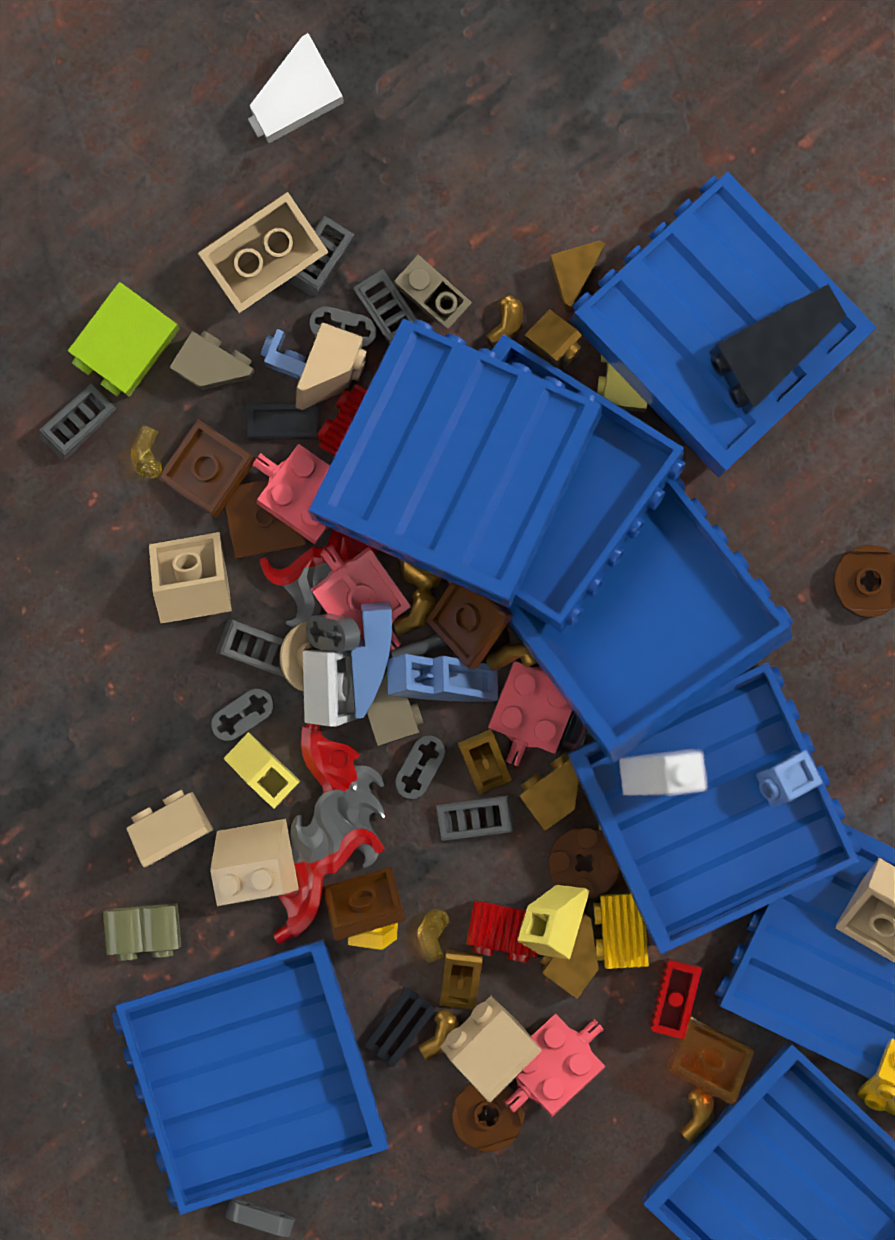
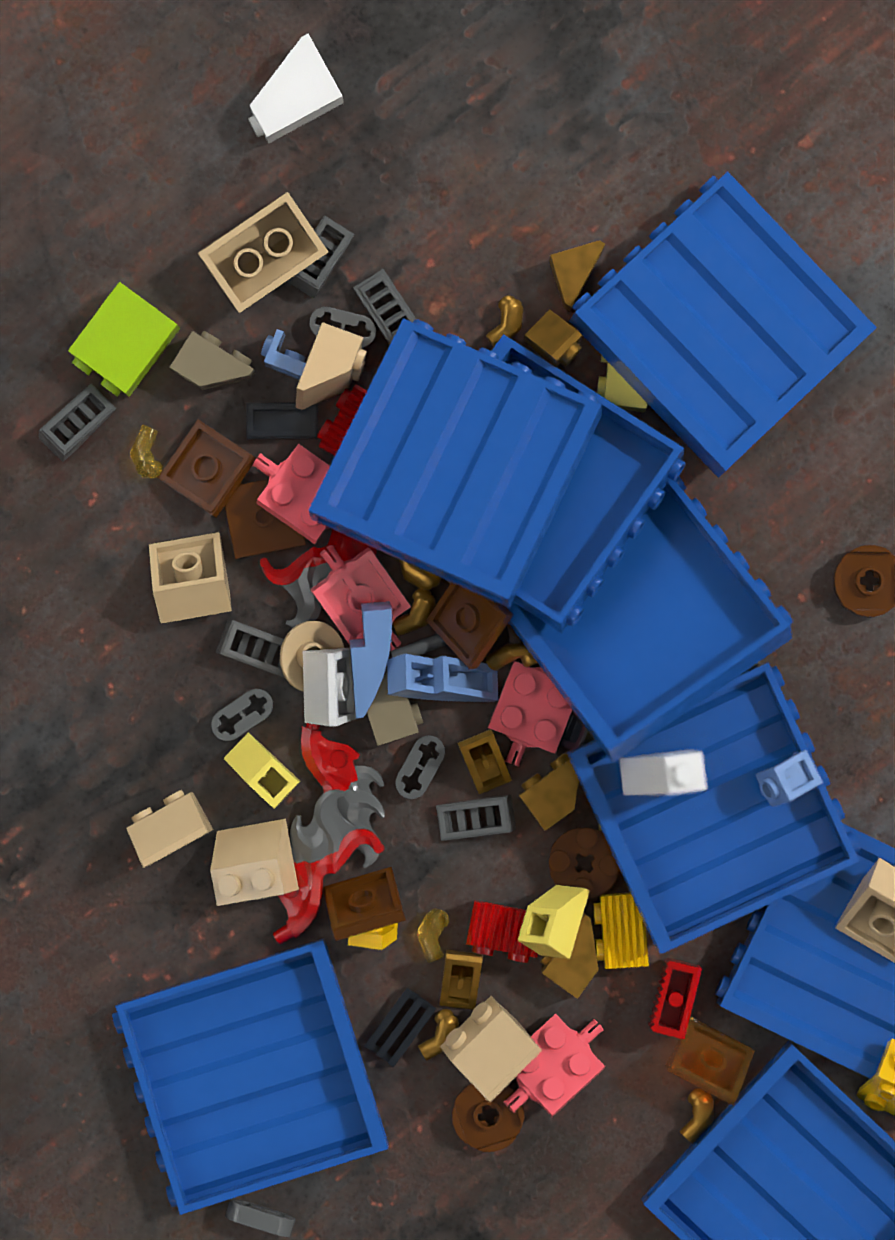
olive brick [103,903,181,961] -> none
dark grey beam [307,614,360,653] -> none
dark tan slope [394,255,472,330] -> none
black slope [710,284,846,415] -> none

